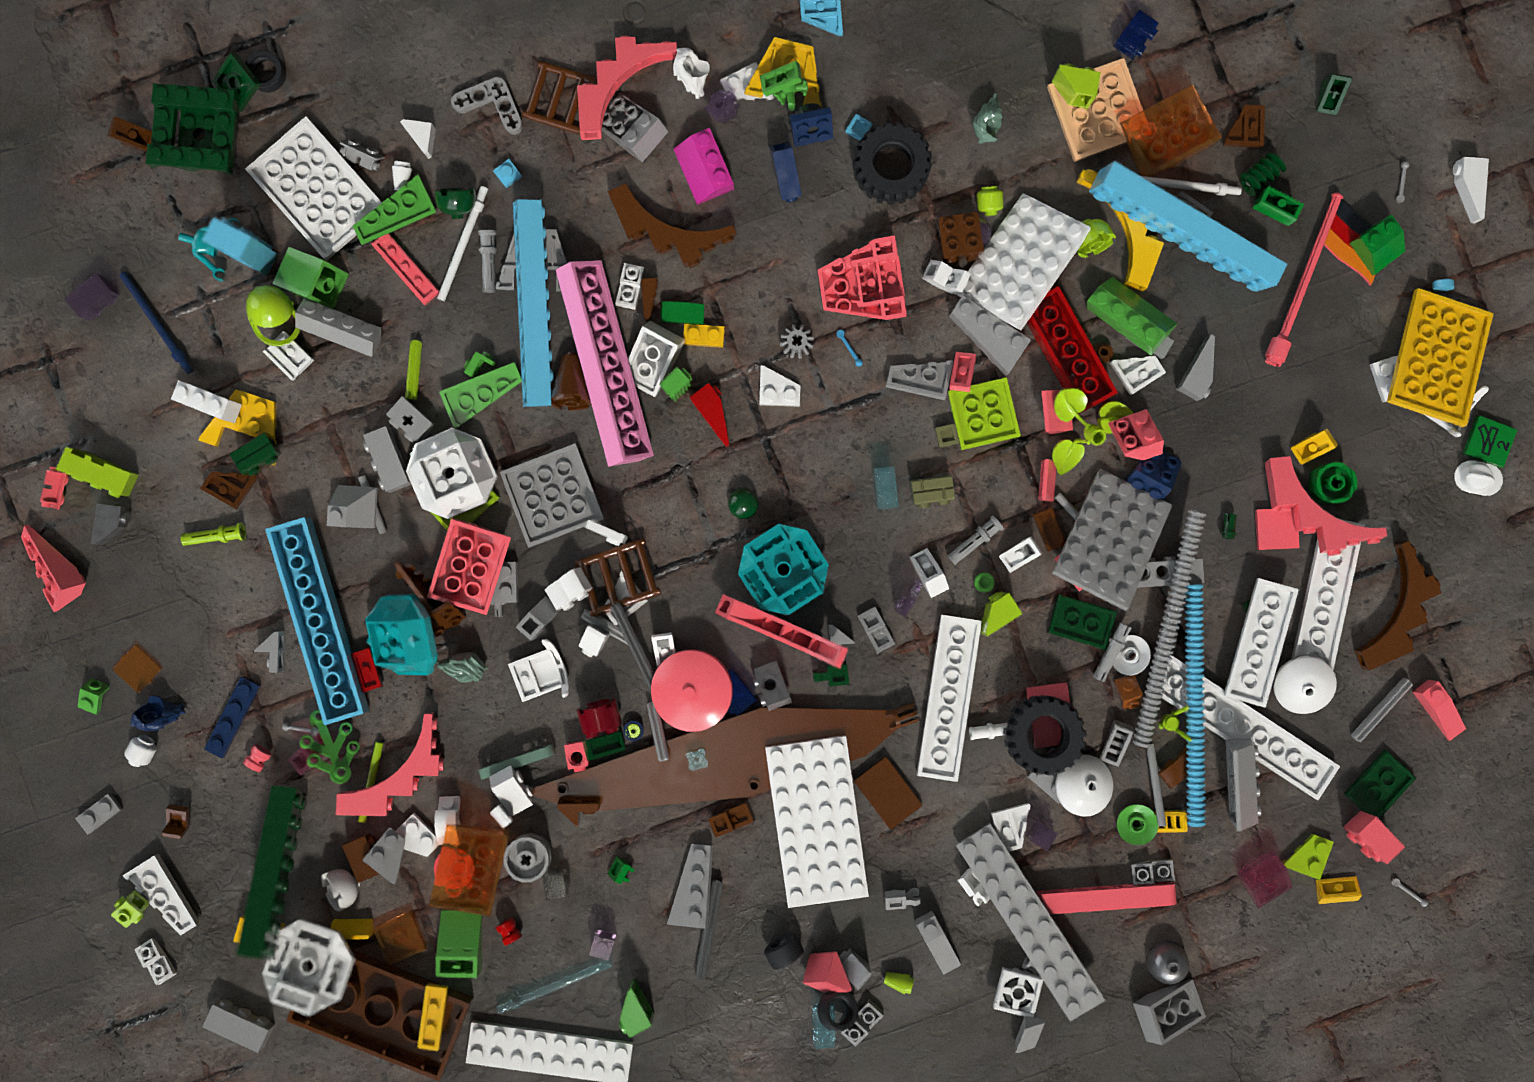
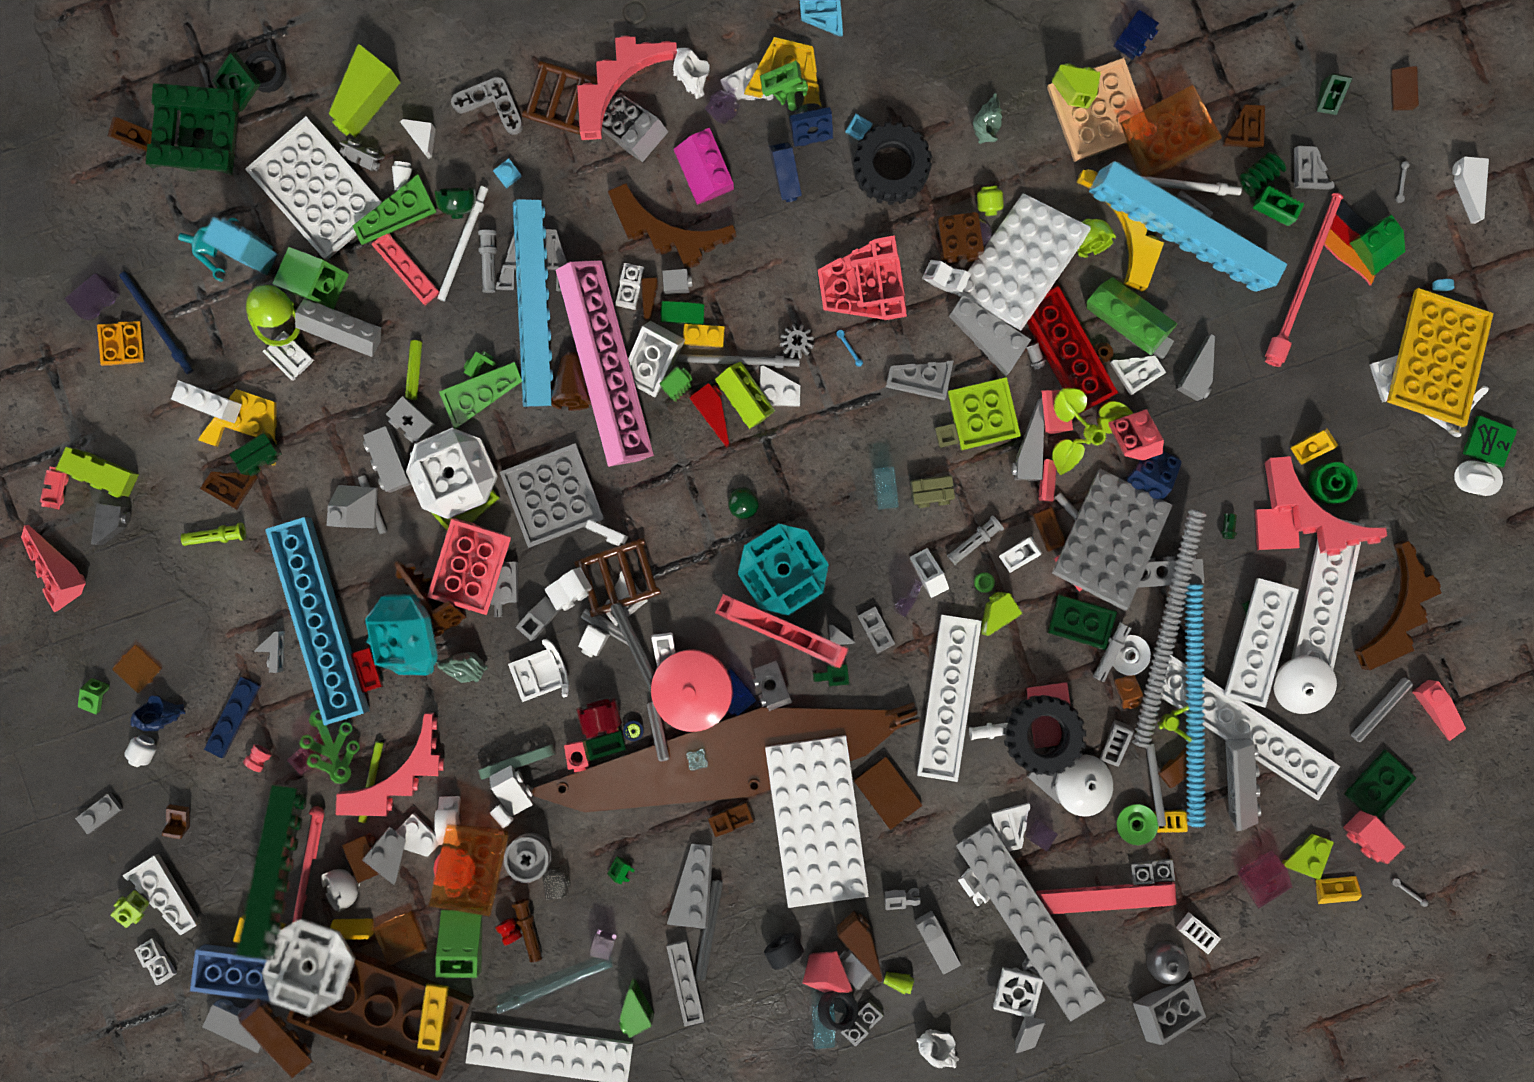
light grey hinge [282,723,319,736] -> none
reddish brown slope [557,798,600,827] -> none
coral plate [950,352,976,392] -> none
none -> light orange slope [97,321,144,366]
none -> medium blue brick [190,944,270,1001]
none -> reddish brown brick [238,998,312,1078]
none -> coral bar [292,806,325,924]
none -> lime slope [329,44,401,138]
none -> reddish brown pin [511,898,543,963]
none -> light grey brick [663,269,693,295]
none -> light grey plate [666,940,705,1027]
none -> light grey bar [679,354,800,368]
none -> lime brick [715,361,775,429]
none -> reddish brown slope [836,911,883,983]
none -> white hair [917,1029,959,1068]
none -> light grey slope [1011,398,1044,481]
none -> light grey pin [1026,342,1046,369]
none -> white slope [1176,912,1221,954]
none -> light grey wing [1294,146,1334,190]
none -> reddish brown slope [1391,66,1419,110]

